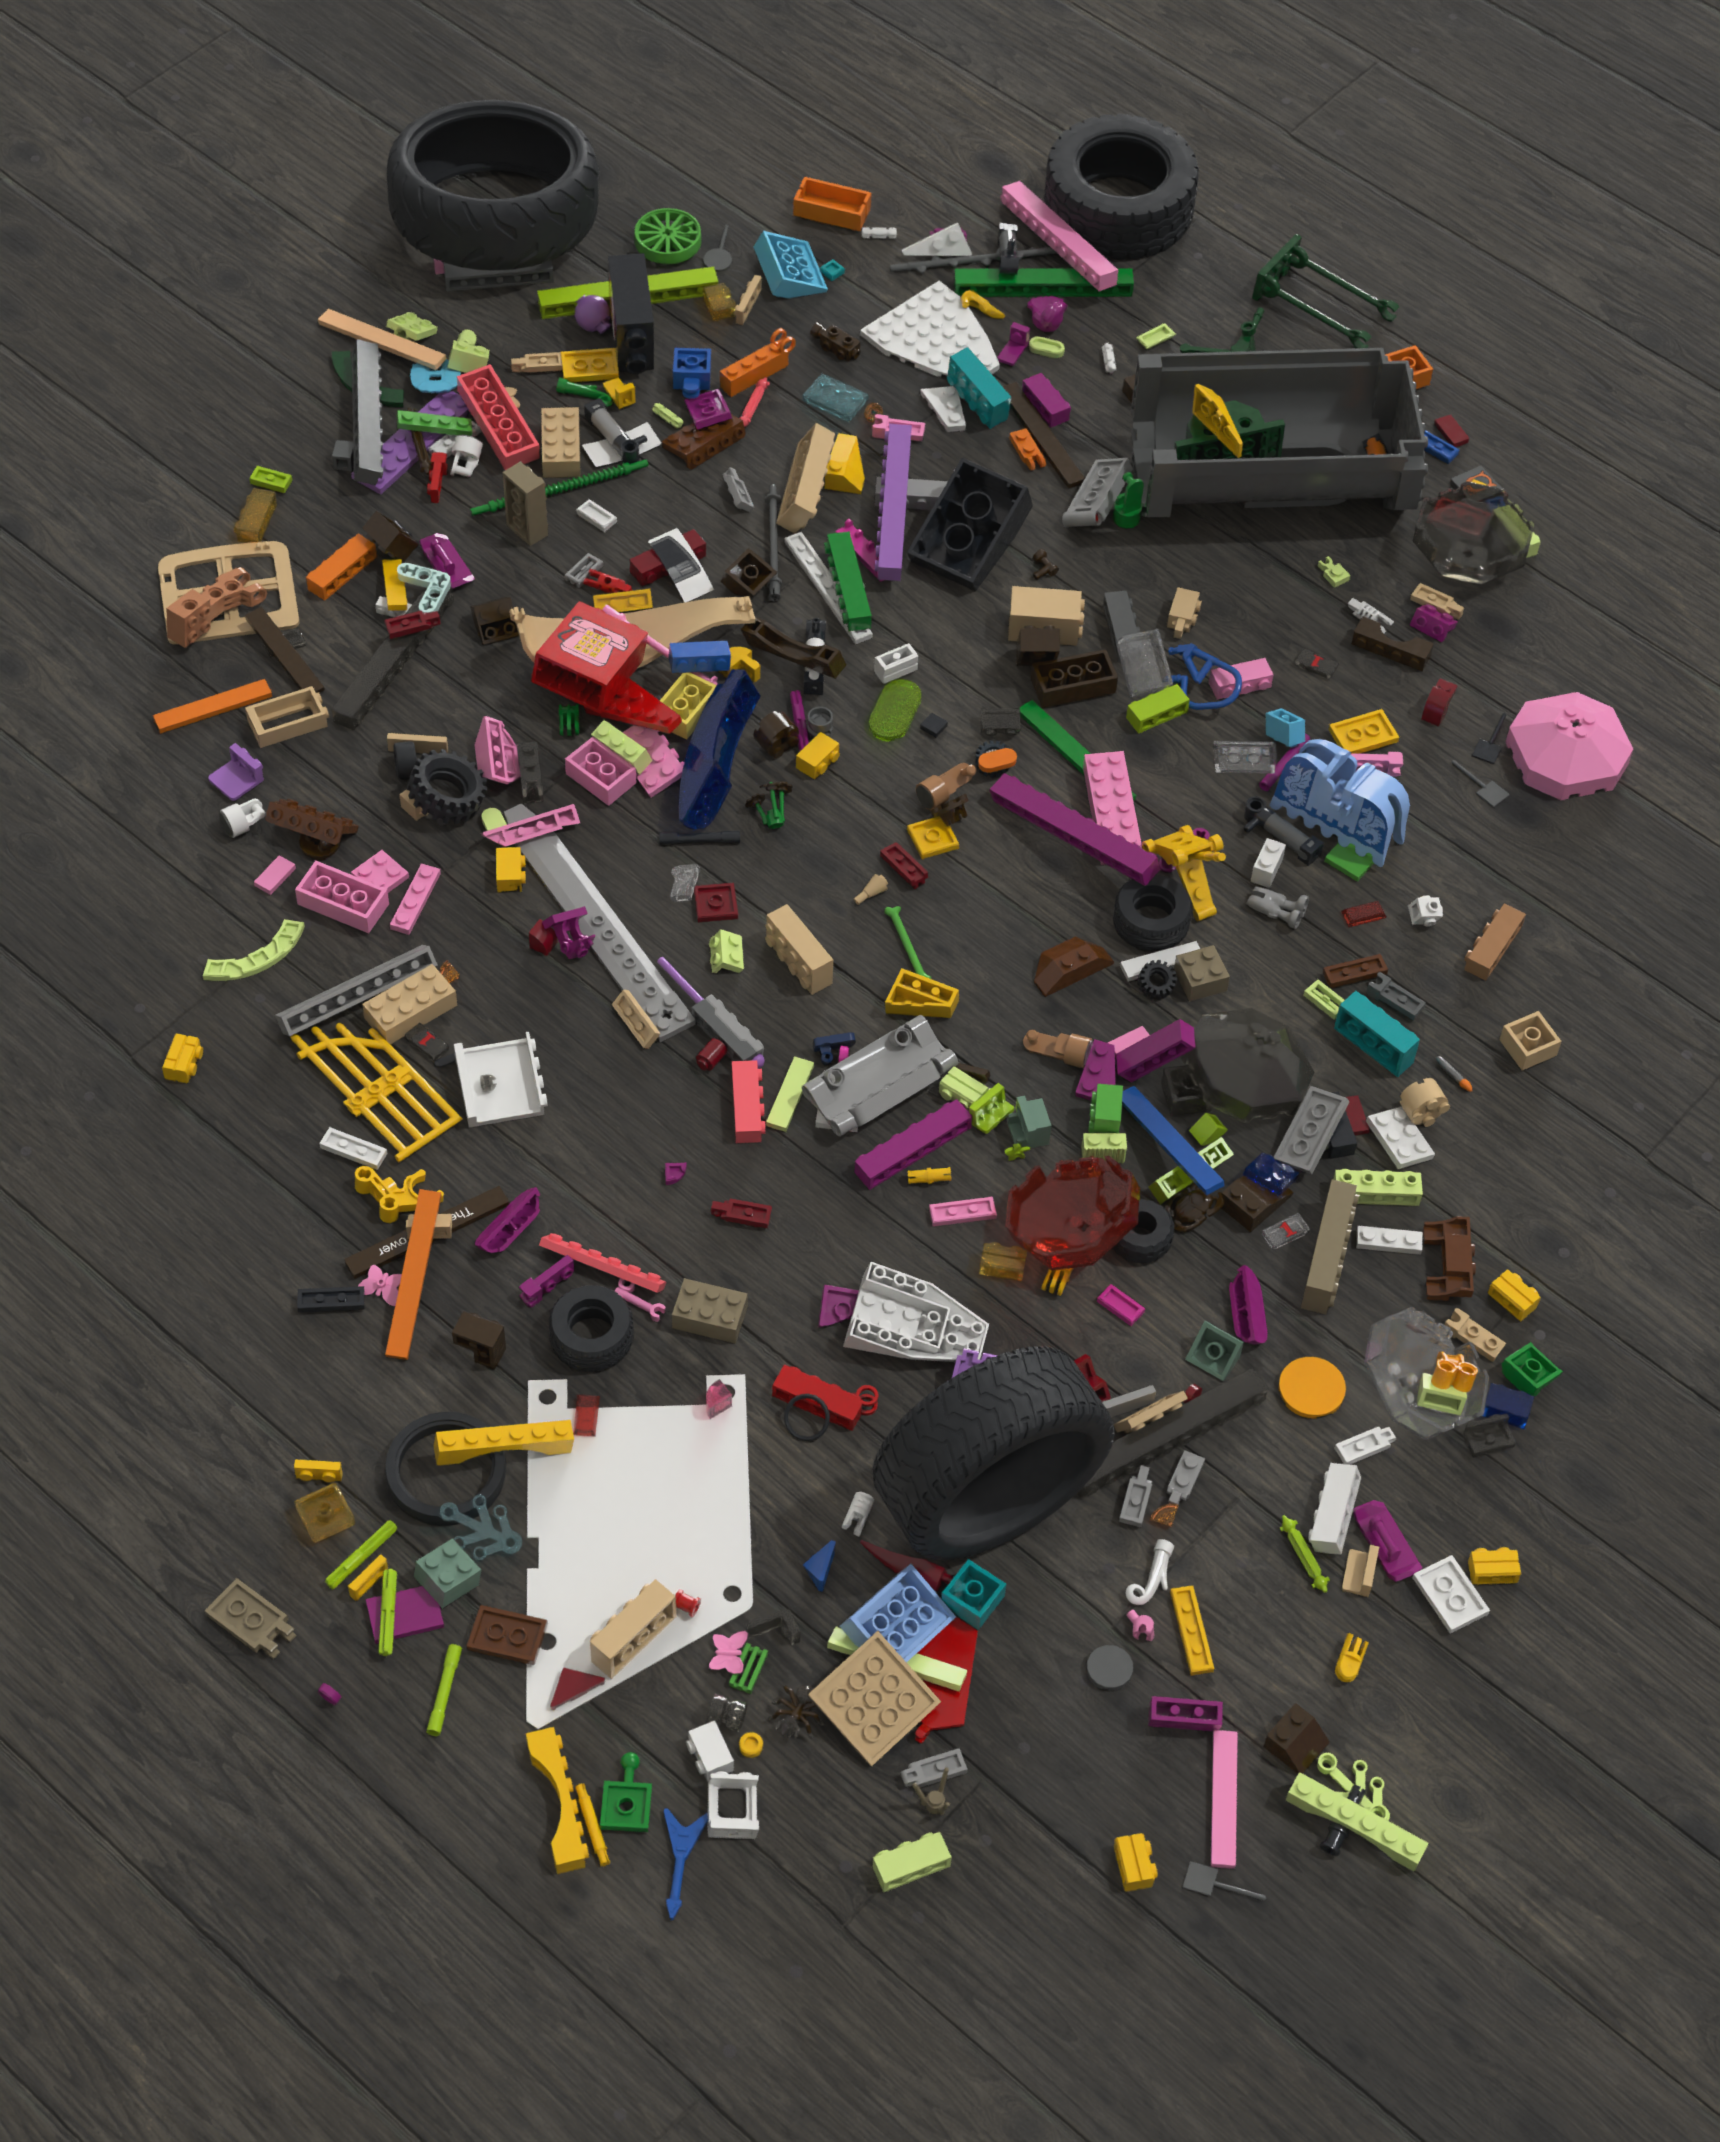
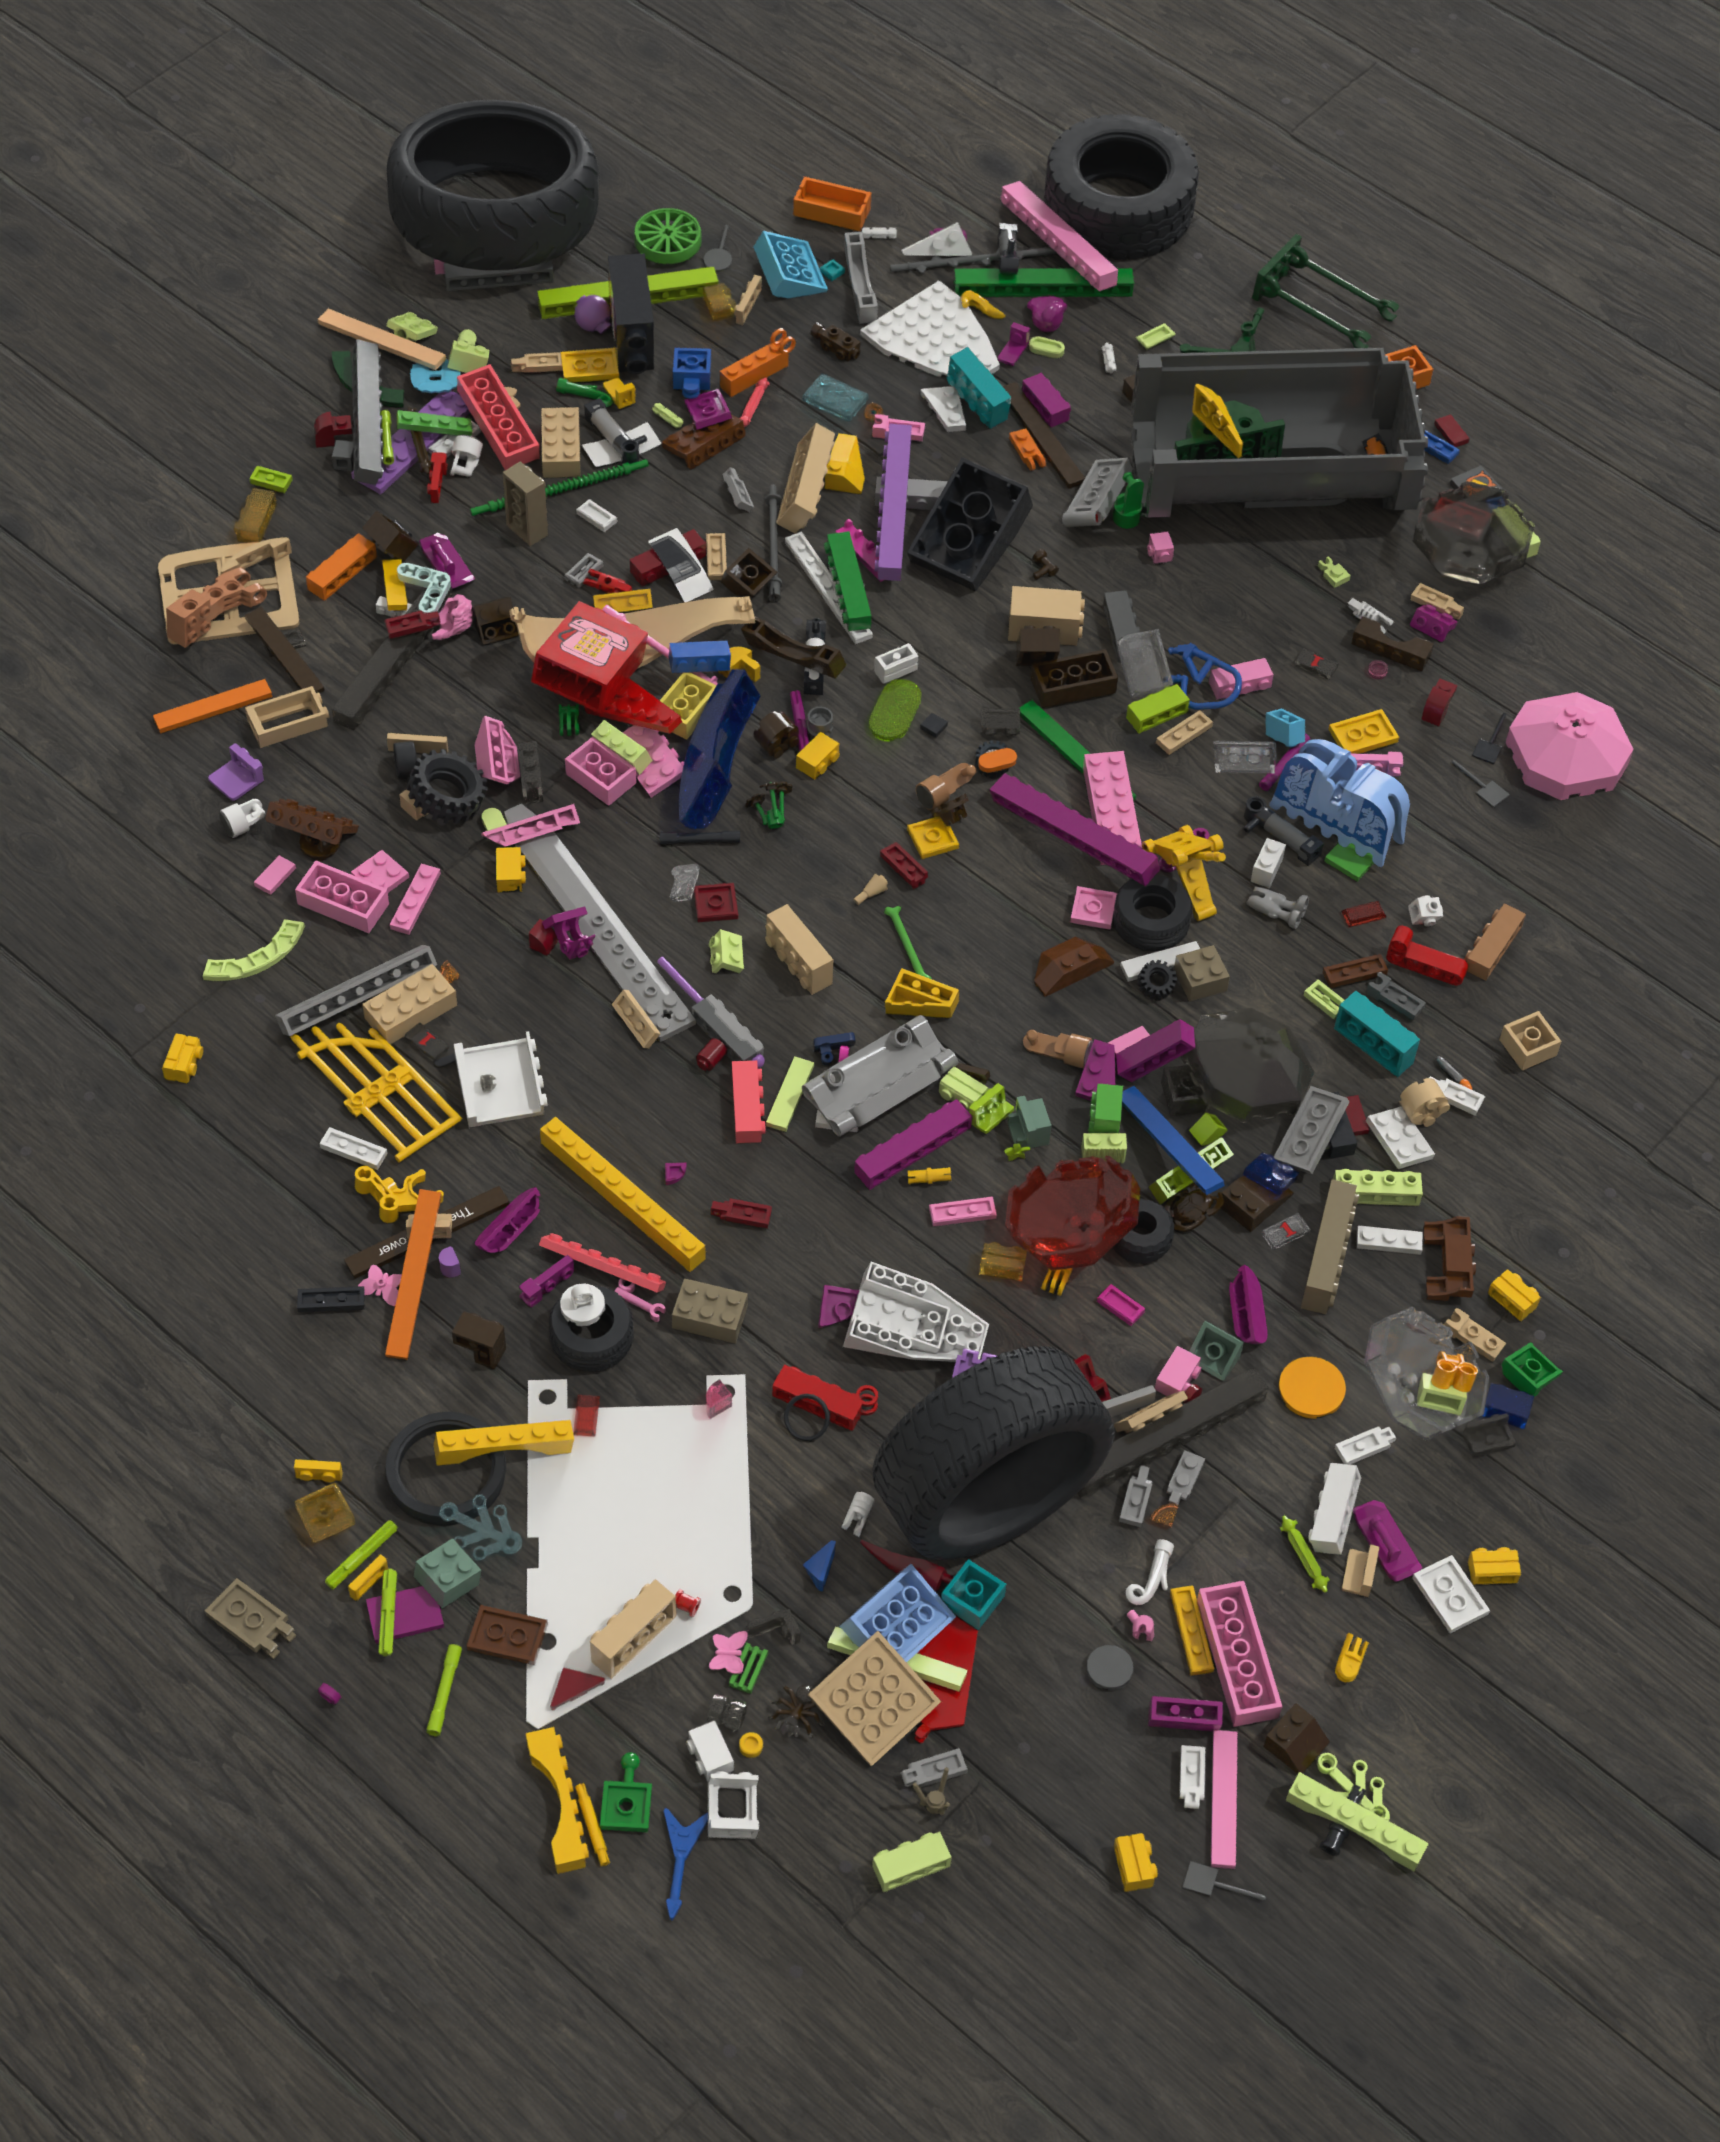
tan hinge [1167,587,1202,639] -> none
none -> tan slope [220,537,292,578]
none -> dark red brick [314,412,352,448]
none -> lime piece [380,410,394,465]
none -> bright pink hair [432,594,473,640]
none -> medium lavender brick [439,1246,461,1277]
none -> yellow brick [540,1117,706,1272]
none -> white tile [560,1284,605,1326]
none -> tan tile [706,533,727,580]
none -> light grey arch [844,232,878,324]
none -> bright pink plate [1070,886,1117,930]
none -> bright pink brick [1147,532,1174,564]
none -> bright pink brick [1155,1346,1202,1396]
none -> tan plate [1156,710,1213,755]
none -> white hinge [1180,1745,1205,1809]
none -> bright pink brick [1197,1581,1282,1727]
none -> clear pink tile [1368,660,1388,679]
none -> red beam [1386,926,1469,985]
none -> white hinge [1429,1077,1485,1116]

